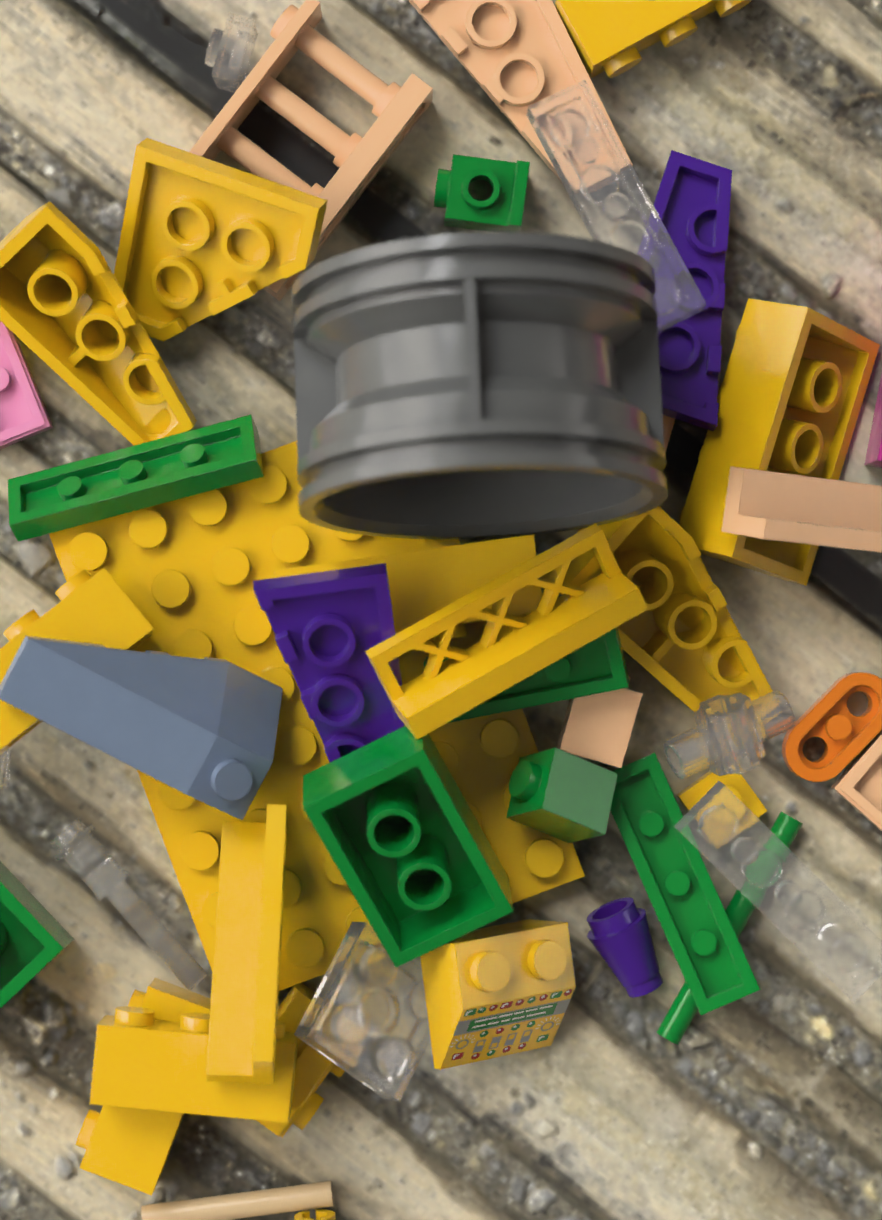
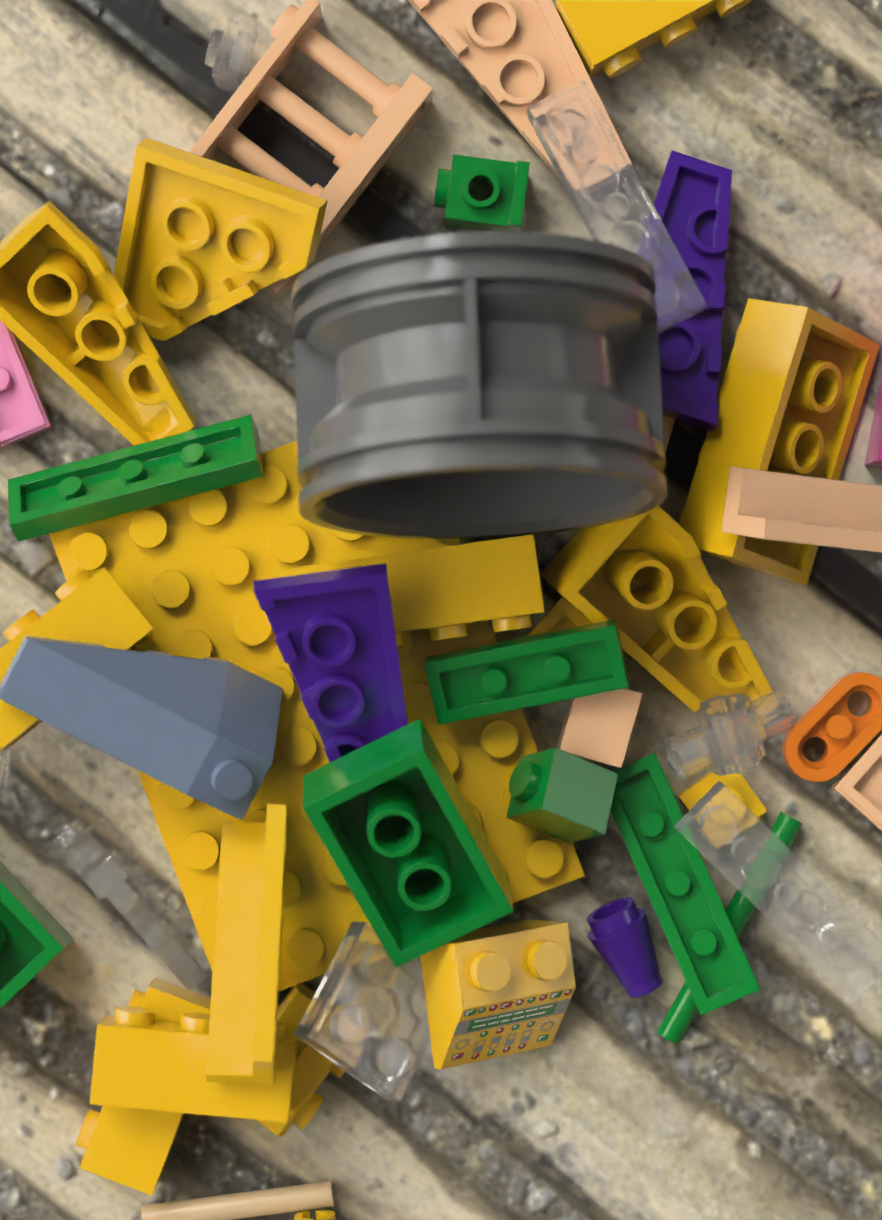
yellow fence [365,523,648,740] -> none

